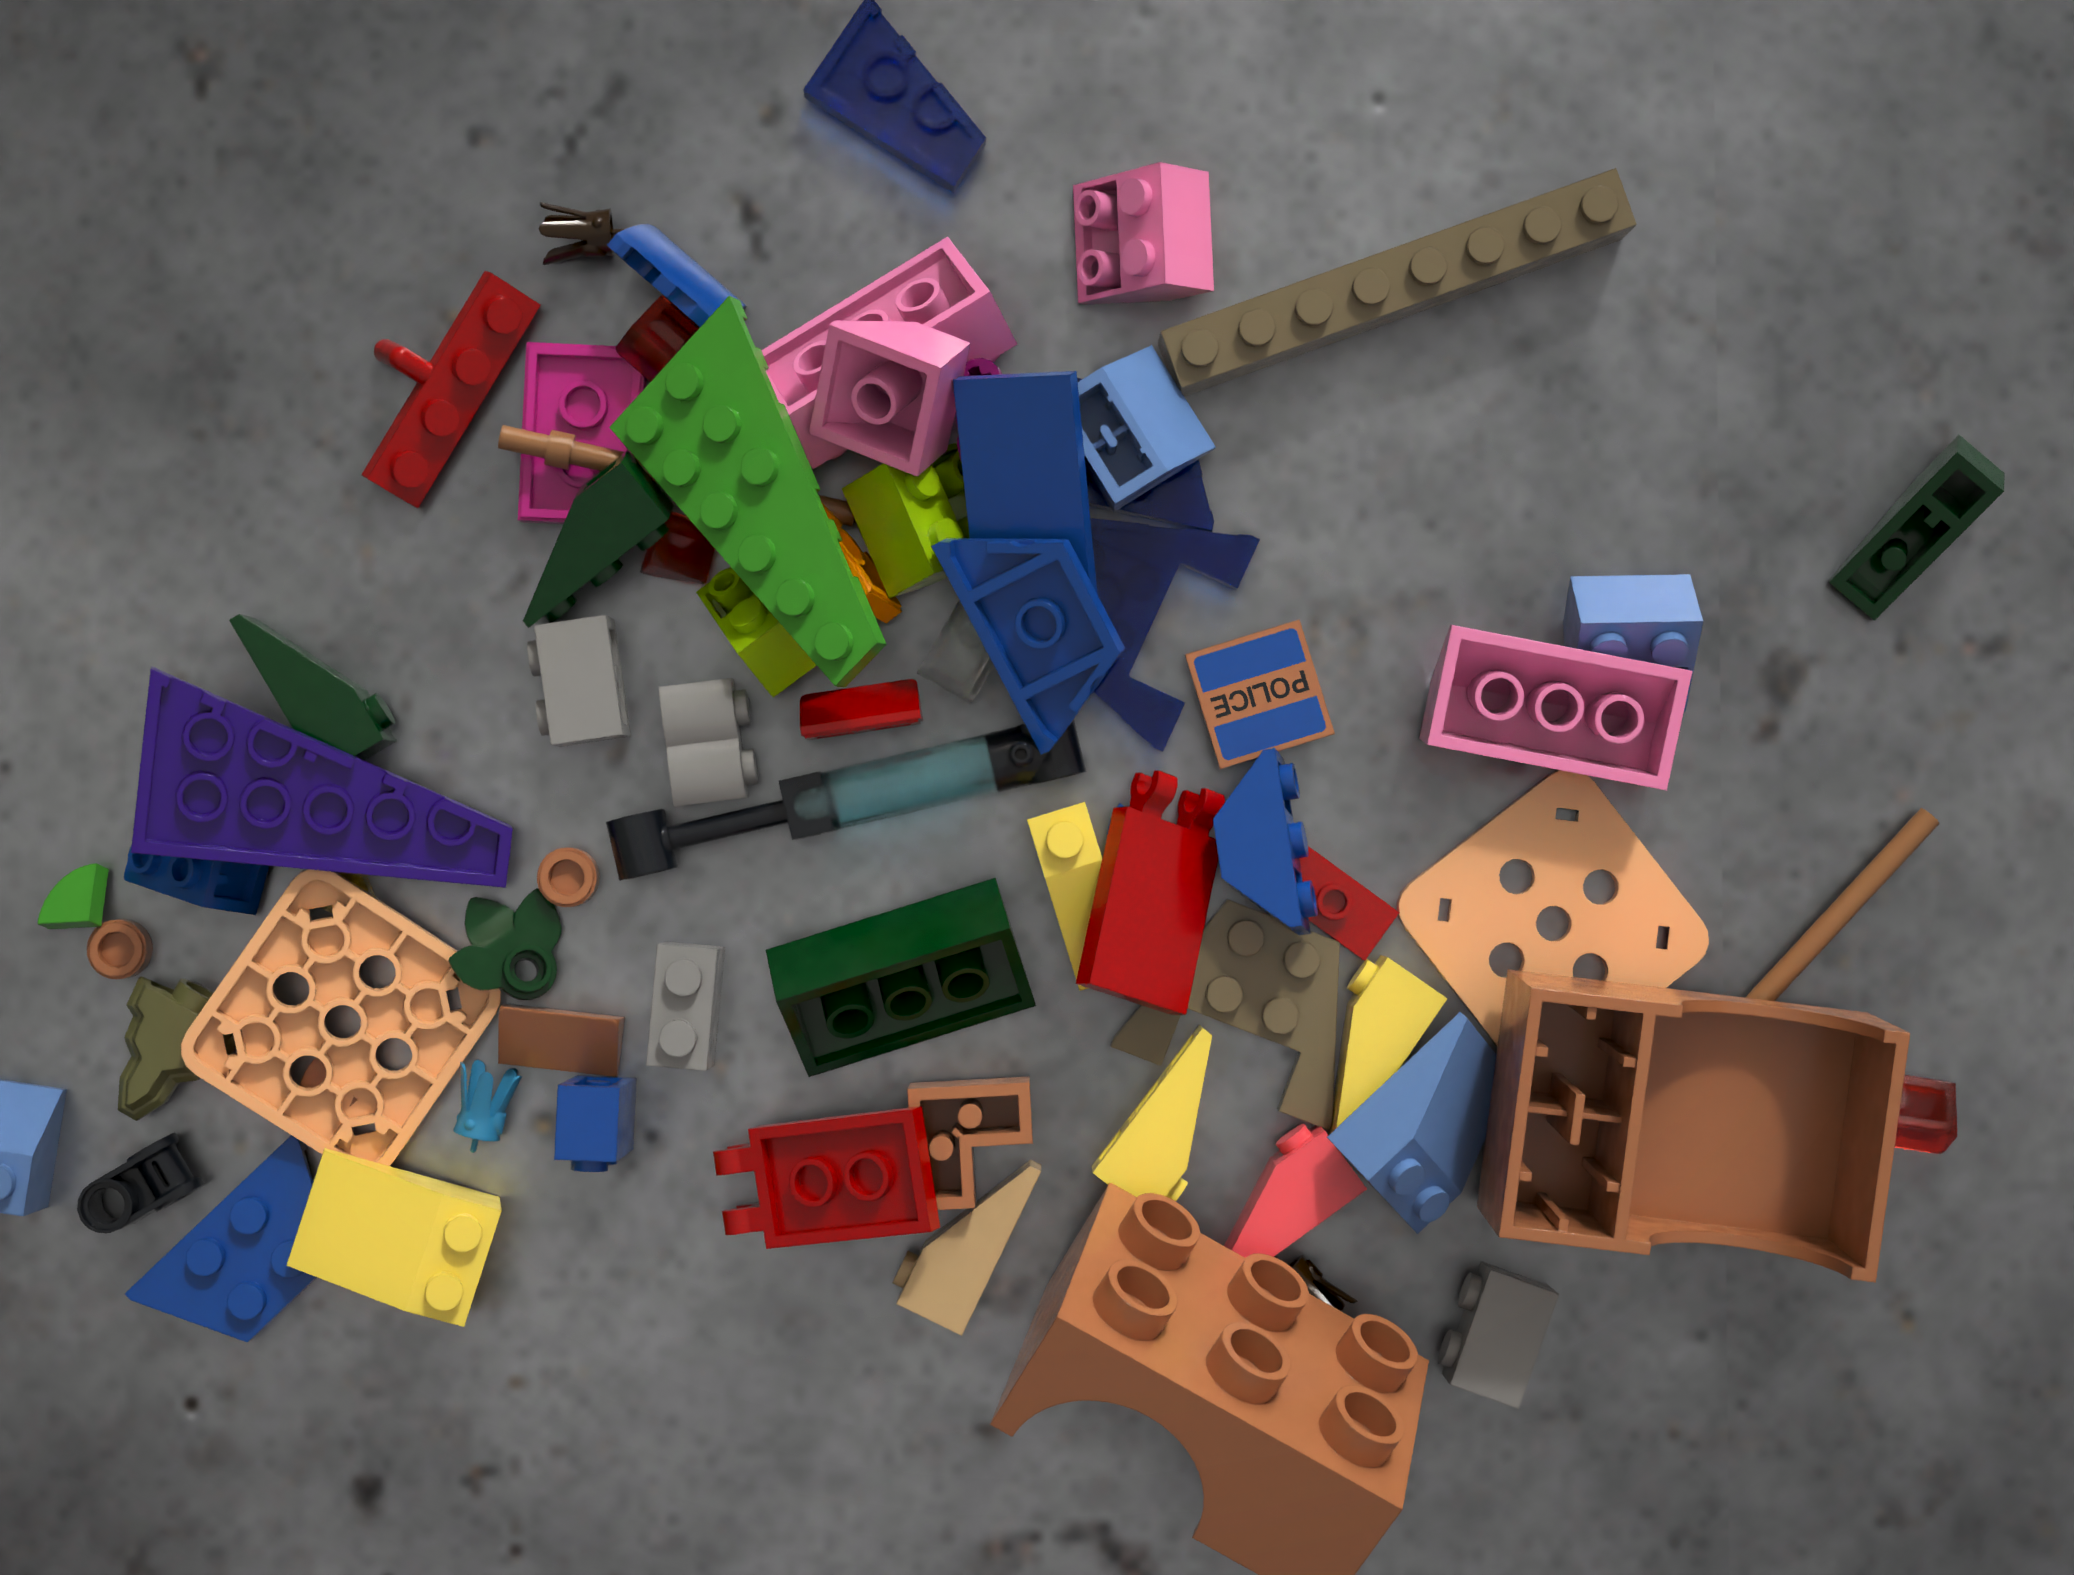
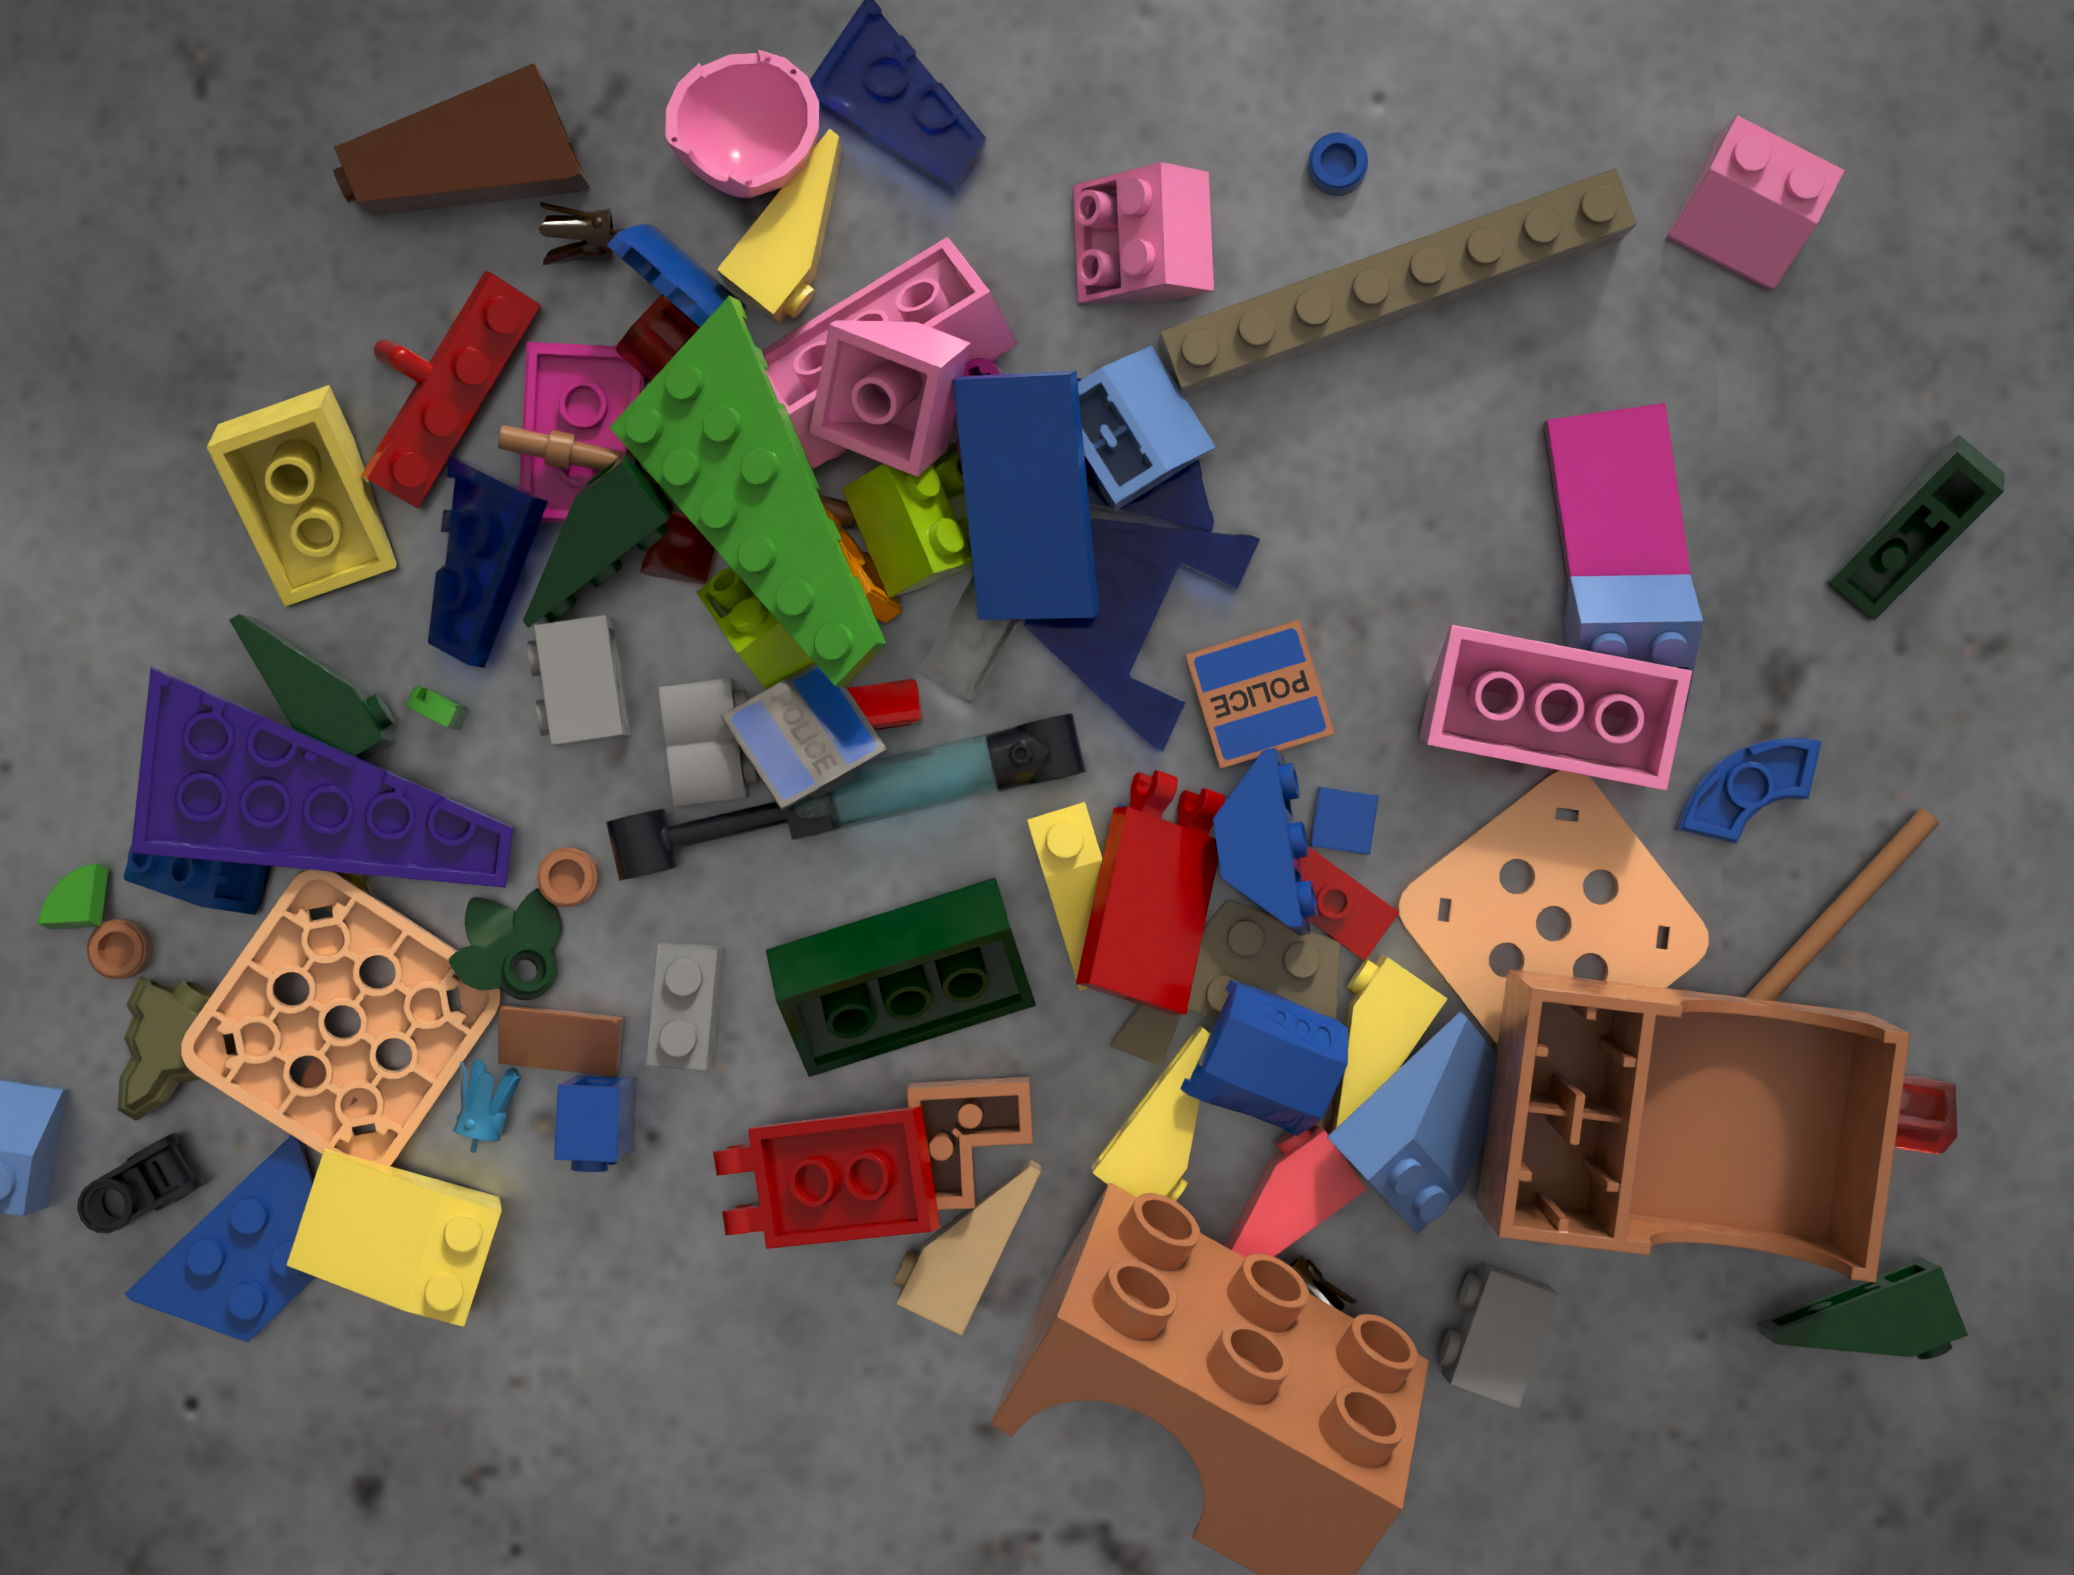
blue wing [931,538,1125,755] -> none
none -> light yellow slope [207,385,397,607]
none -> reddish brown slope [333,63,590,216]
none -> bright green tile [405,684,469,730]
none -> clear blue wing [428,456,548,668]
none -> bright pink cylinder [665,49,819,199]
none -> light yellow slope [717,129,843,325]
none -> piece [721,663,888,811]
none -> blue slope [1180,979,1348,1136]
none -> blue tile [1308,132,1368,196]
none -> blue tile [1309,787,1379,855]
none -> dark pink tile [1544,403,1692,588]
none -> bright pink slope [1666,115,1845,291]
none -> blue tile [1674,738,1822,844]
none -> dark green slope [1757,1258,1968,1360]

